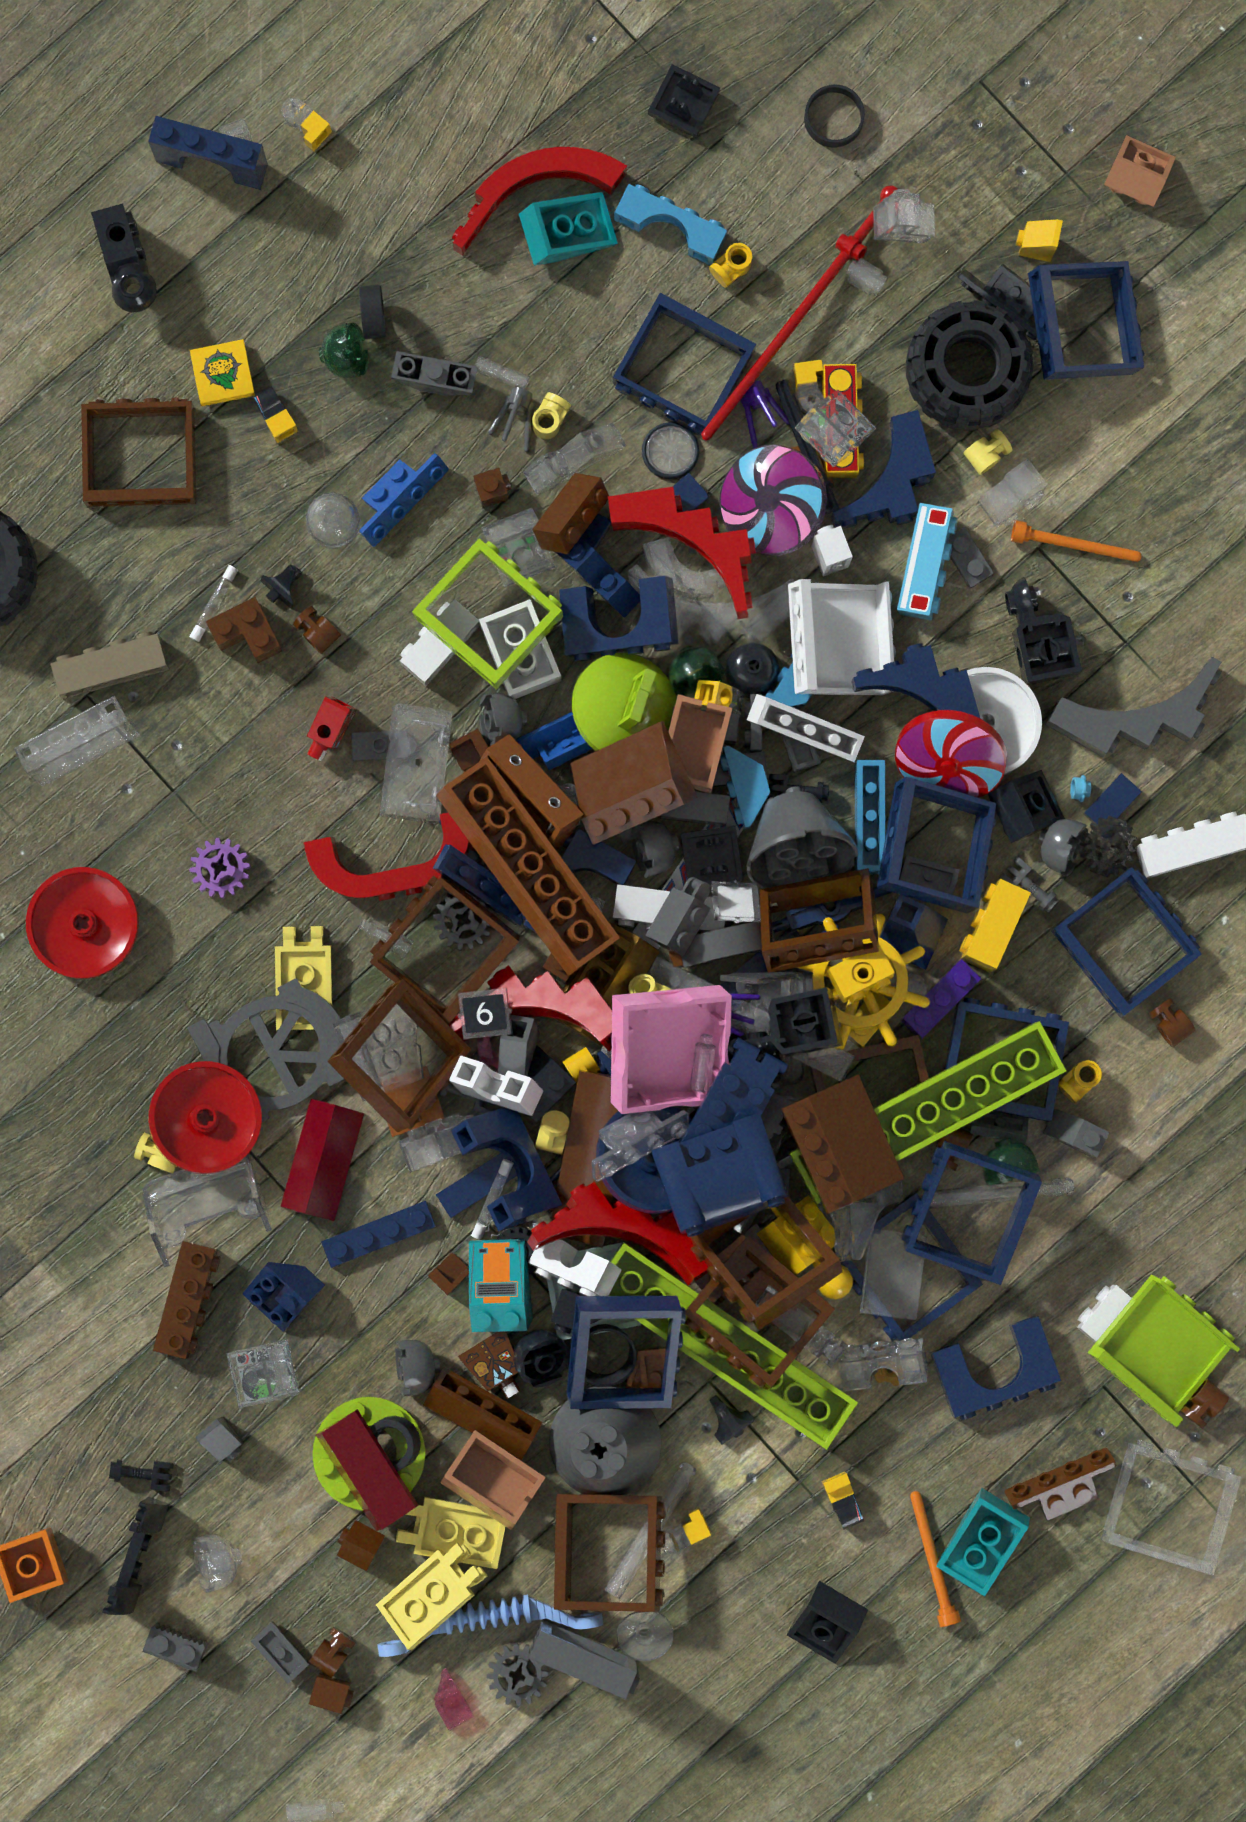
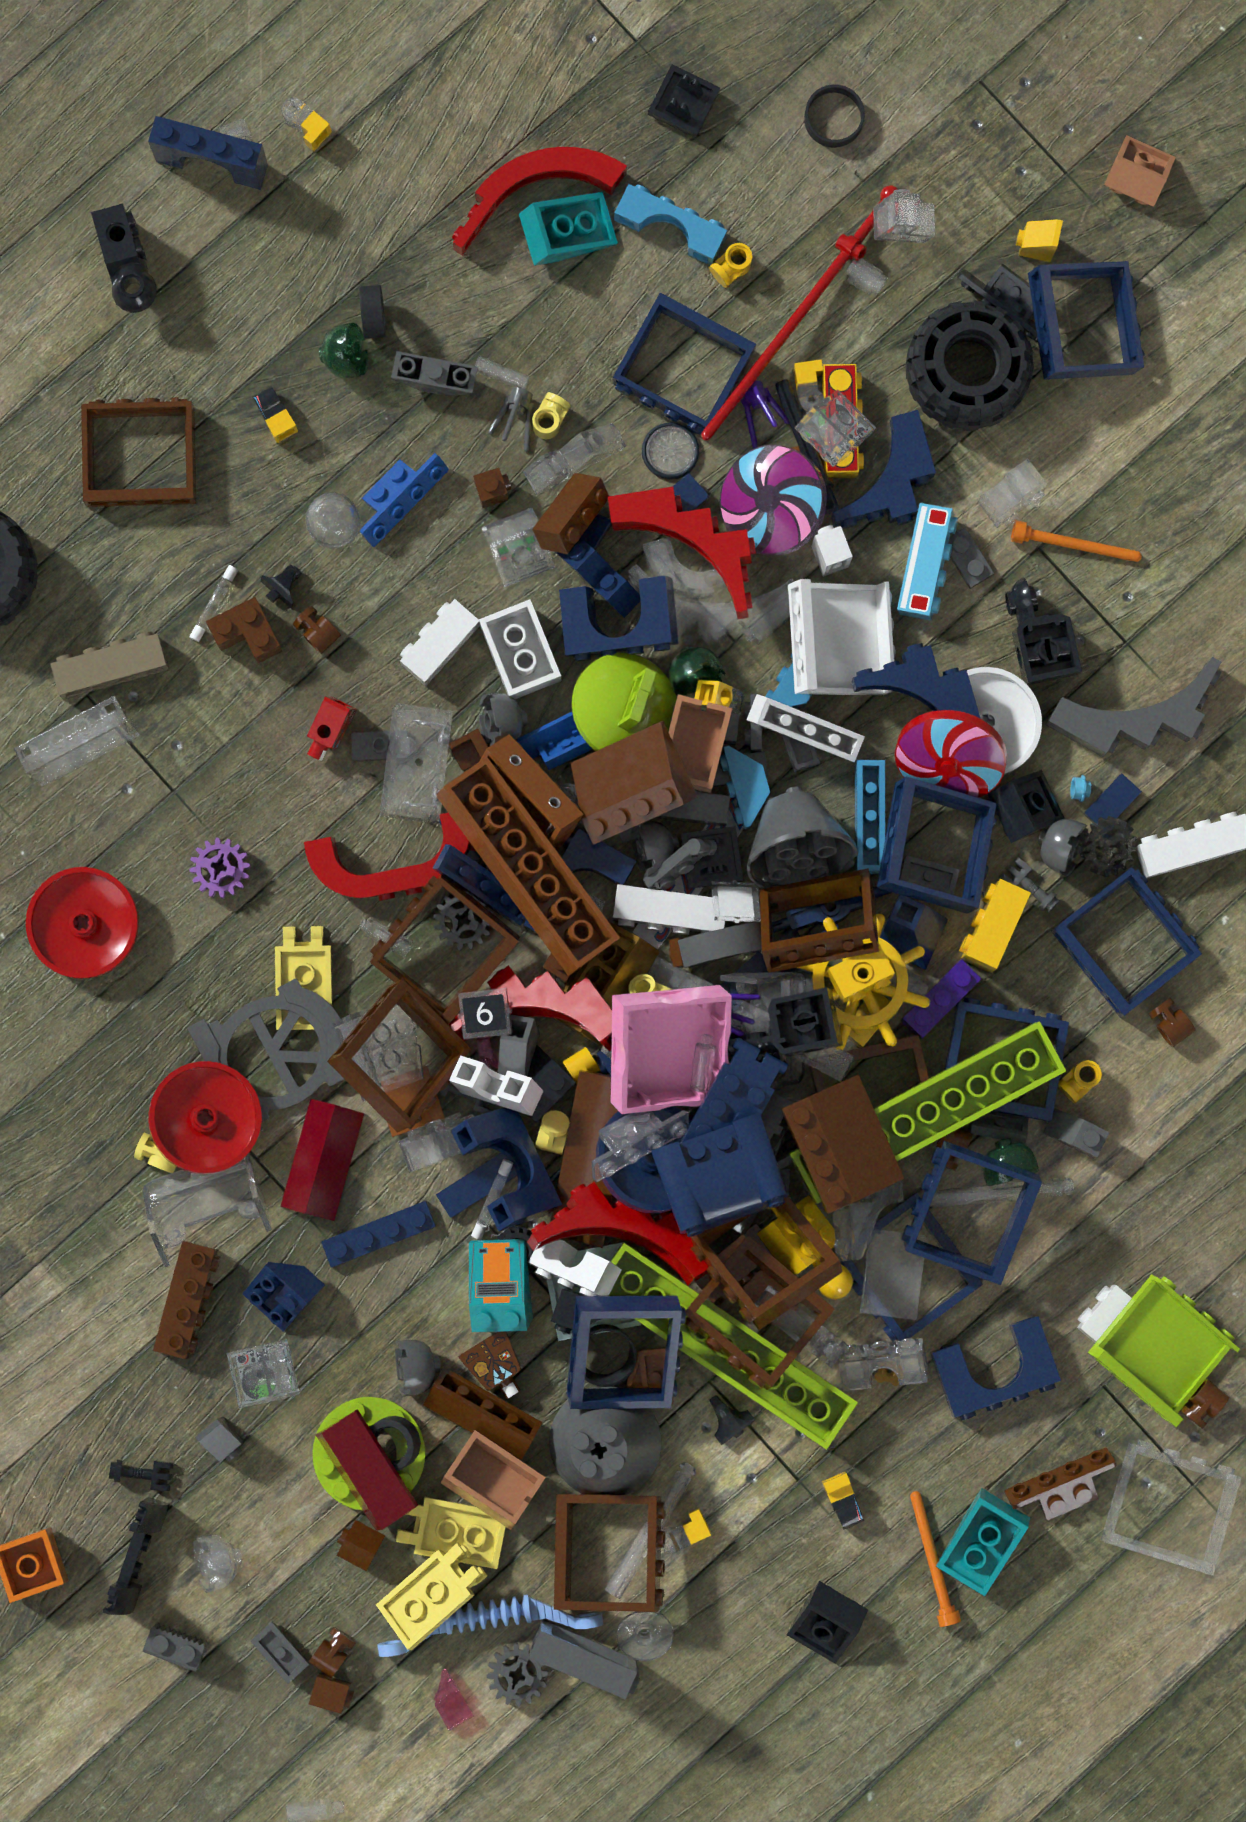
yellow slope [190,339,255,407] -> none
lime window [412,538,563,690] -> none
reddish brown panel [428,1253,469,1296] -> none
black cylinder [513,1329,570,1388] -> none
dark grey brick [645,877,711,957] -> none
black cylinder [725,642,780,698] -> none
black hinge [767,774,829,803] -> none
light yellow piece [963,429,1012,475] -> none
none -> dark grey plate [643,839,717,890]

